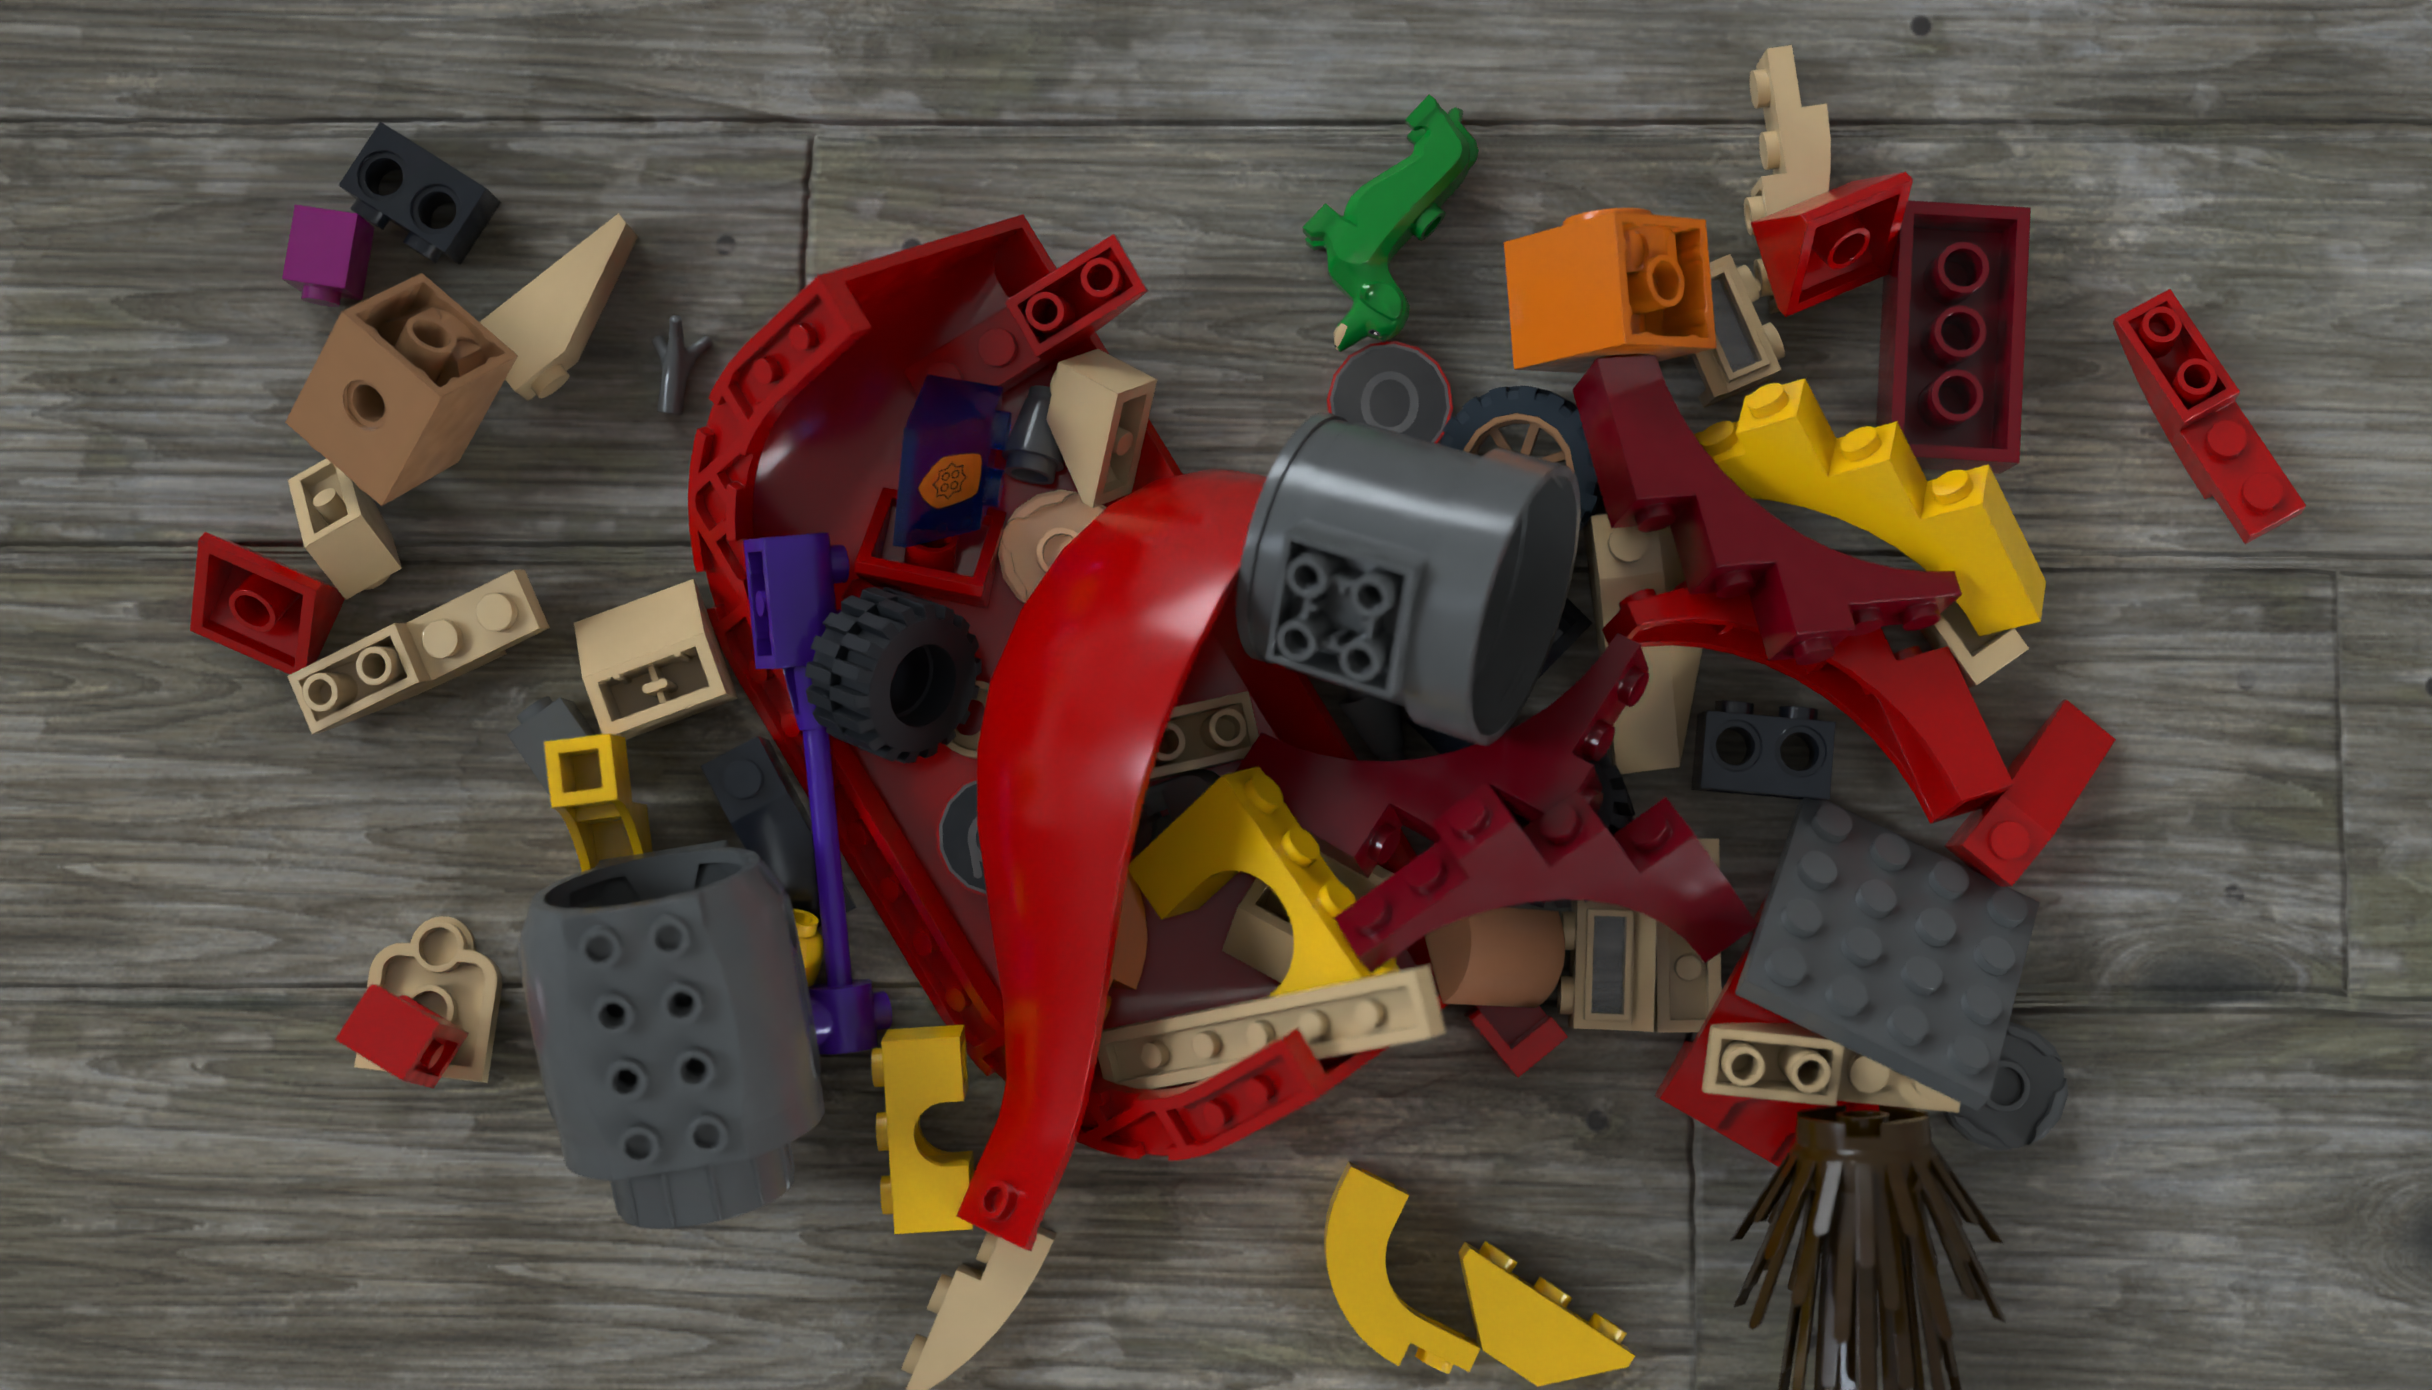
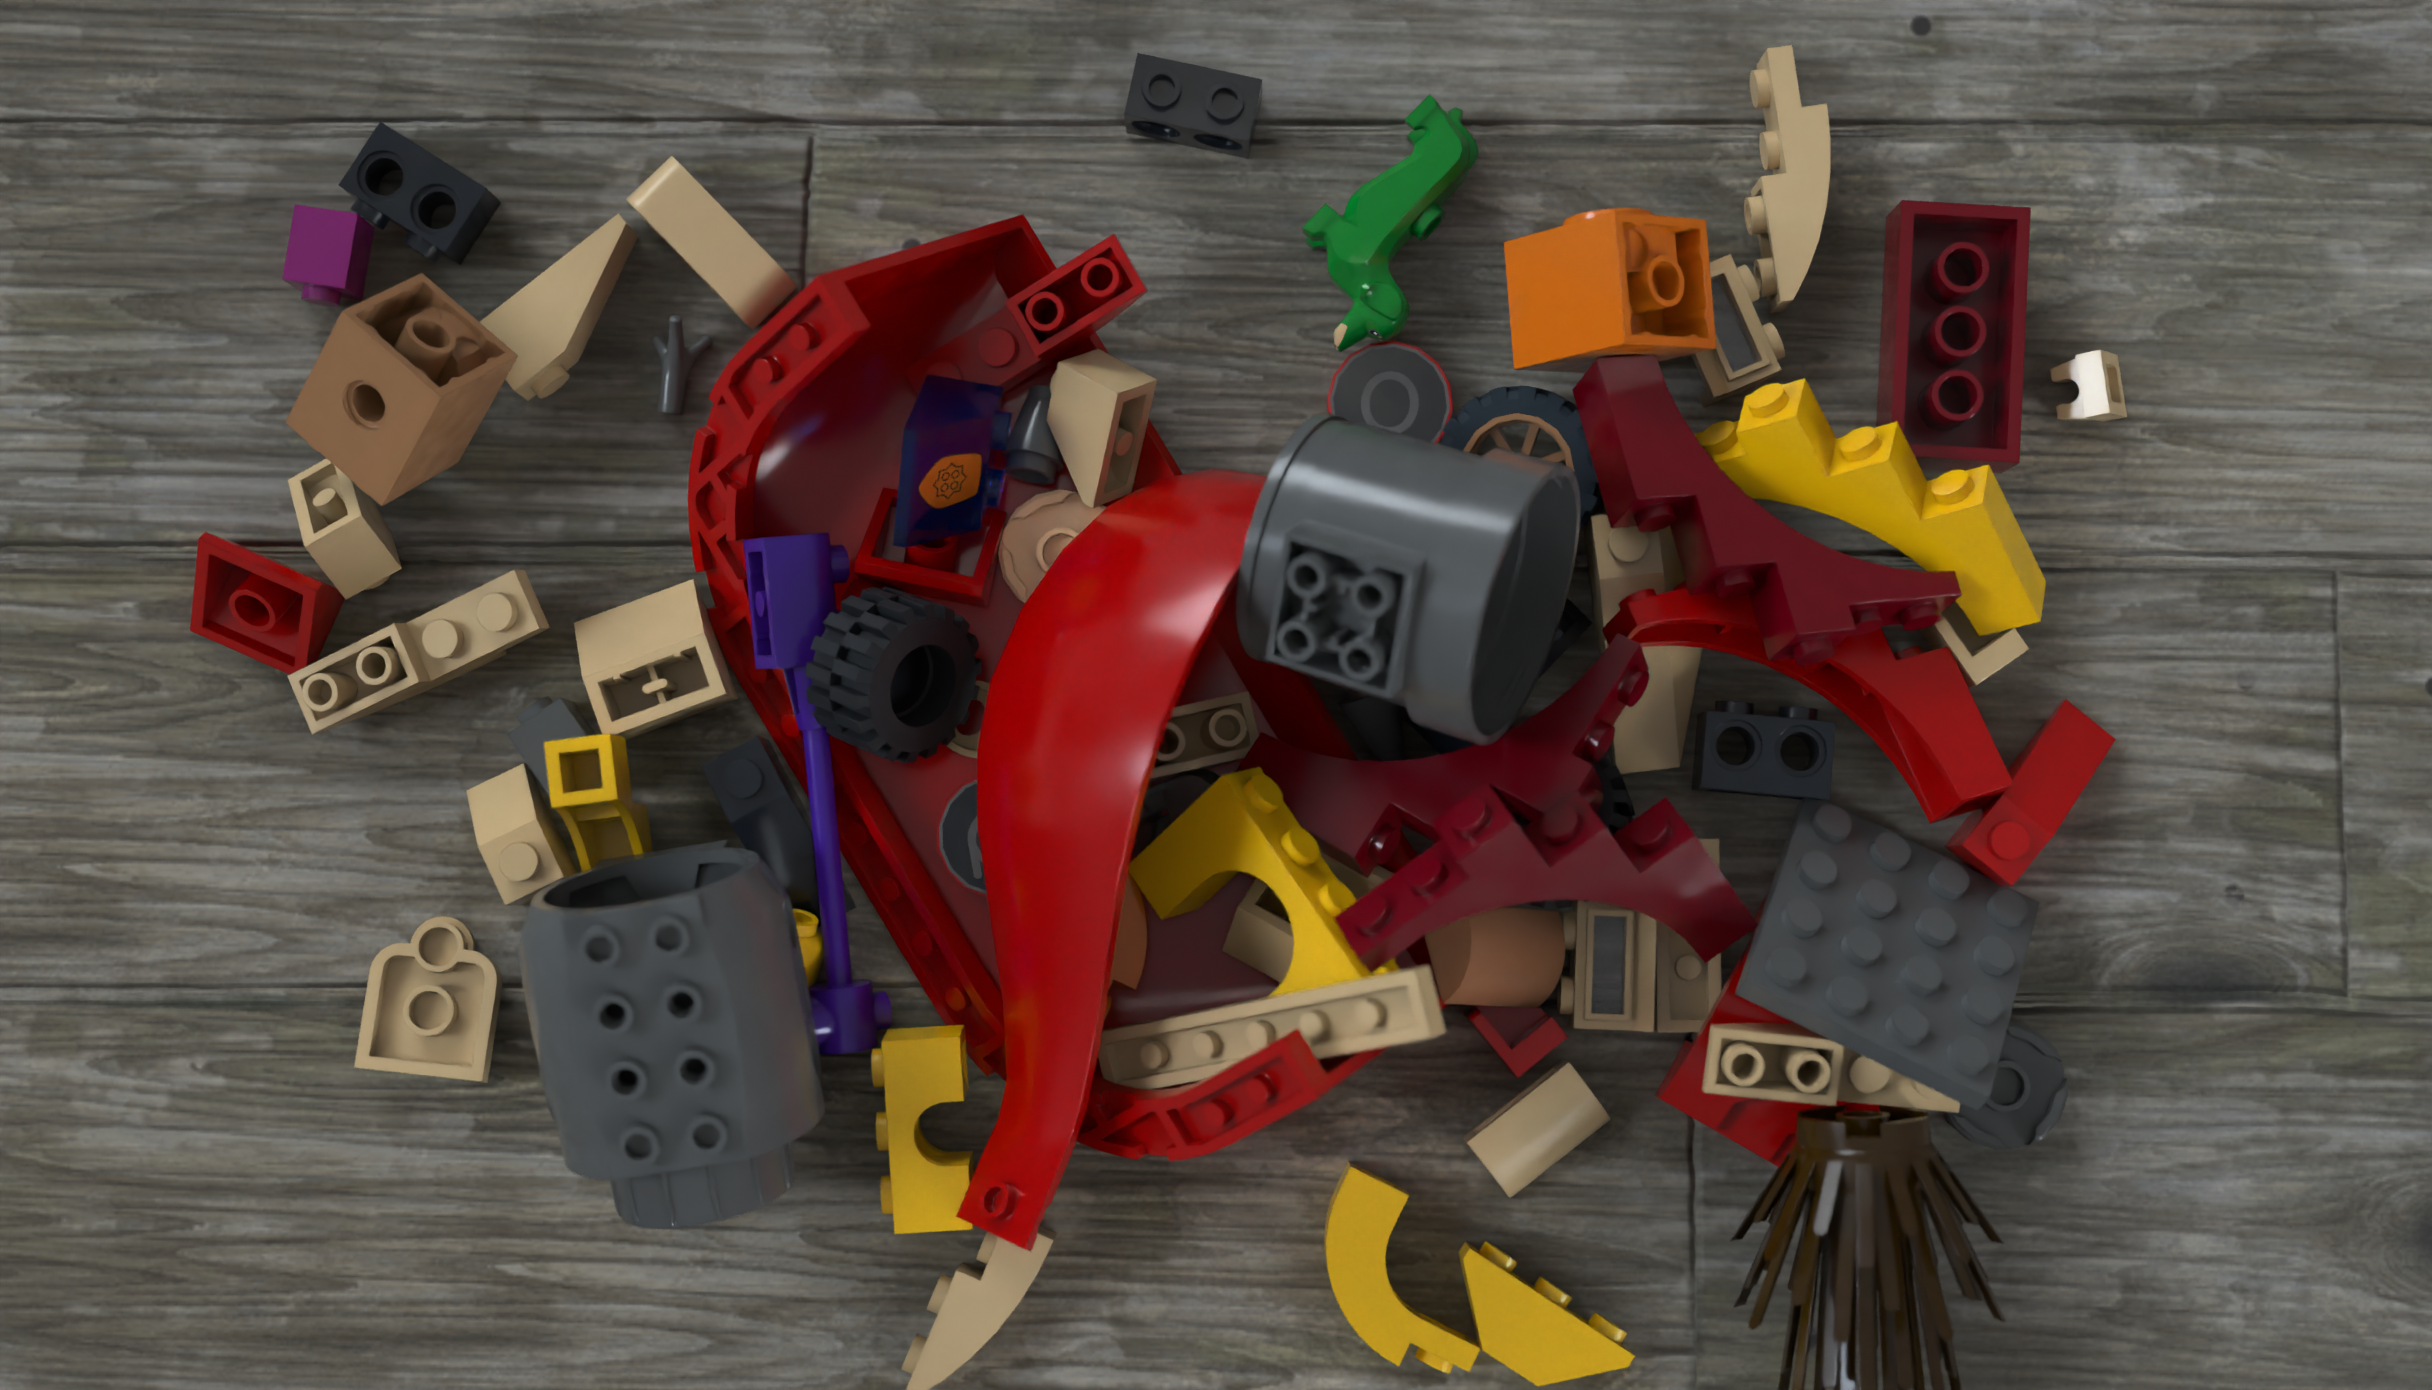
red panel [335,984,469,1089] -> none
red slope [1751,171,1913,317] -> none
red slope [2113,289,2306,544] -> none
none -> tan slope [466,763,578,905]
none -> tan beam [626,156,798,330]
none -> black brick [1124,53,1263,159]
none -> tan brick [1462,1059,1610,1199]
none -> tan tile [2050,350,2127,422]

